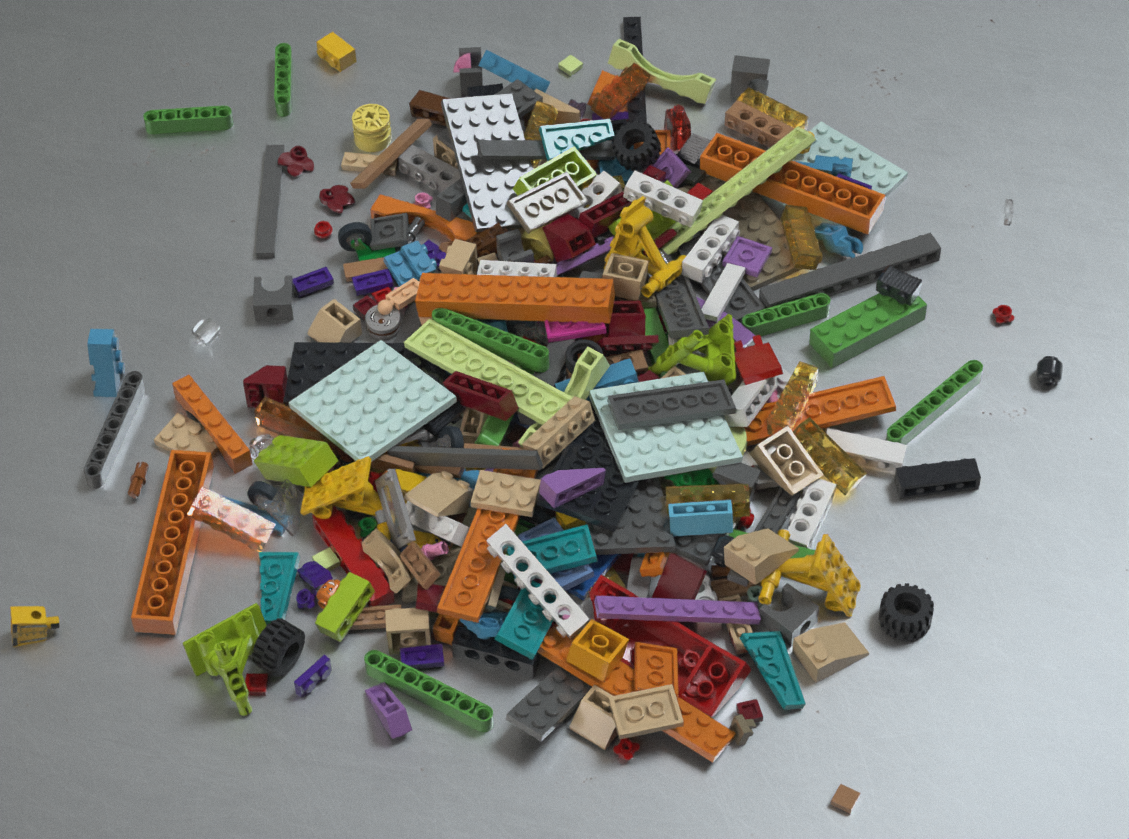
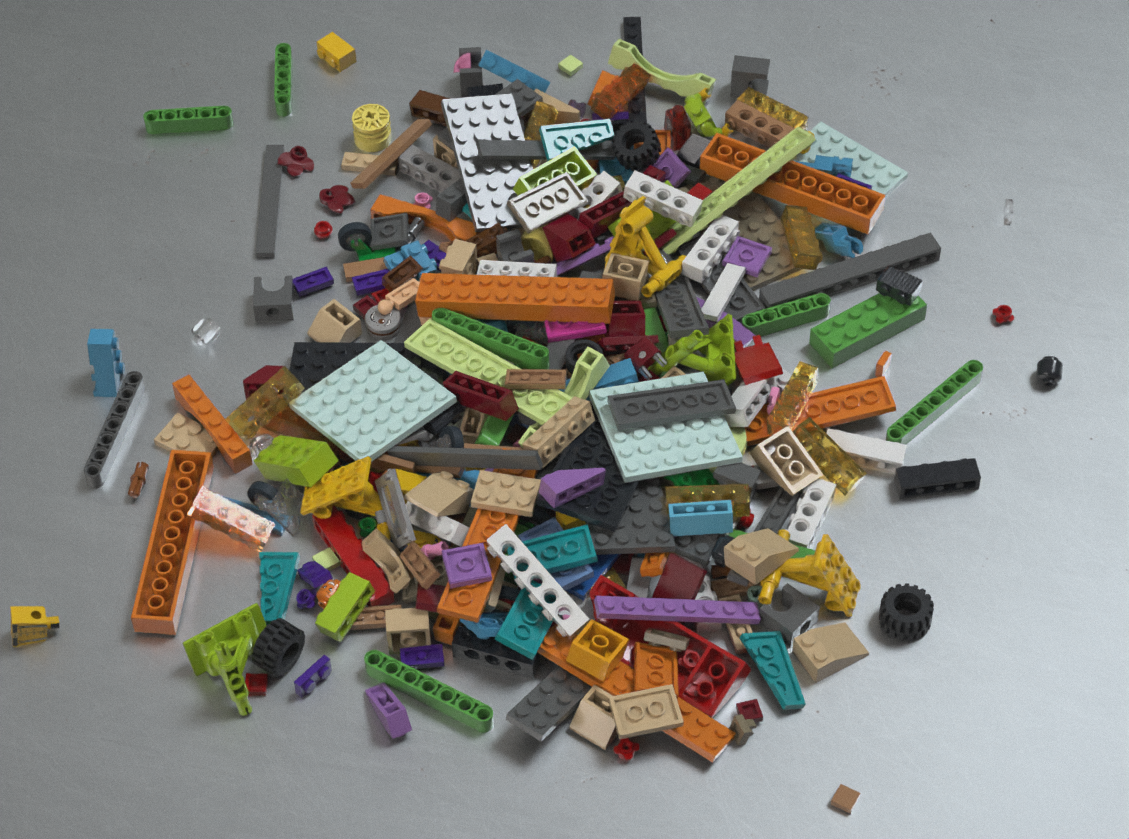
none -> clear yellow brick [225,366,305,442]
none -> reddish brown slope [382,255,423,292]
none -> medium lavender tile [442,543,492,588]
none -> medium nougat tile [505,369,567,389]
none -> dark red piece [624,336,667,380]
none -> dark tan plate [644,628,690,652]
none -> lime torso [684,88,733,138]
none -> bright pink tile [767,387,780,415]
none -> orange tile [875,350,892,377]

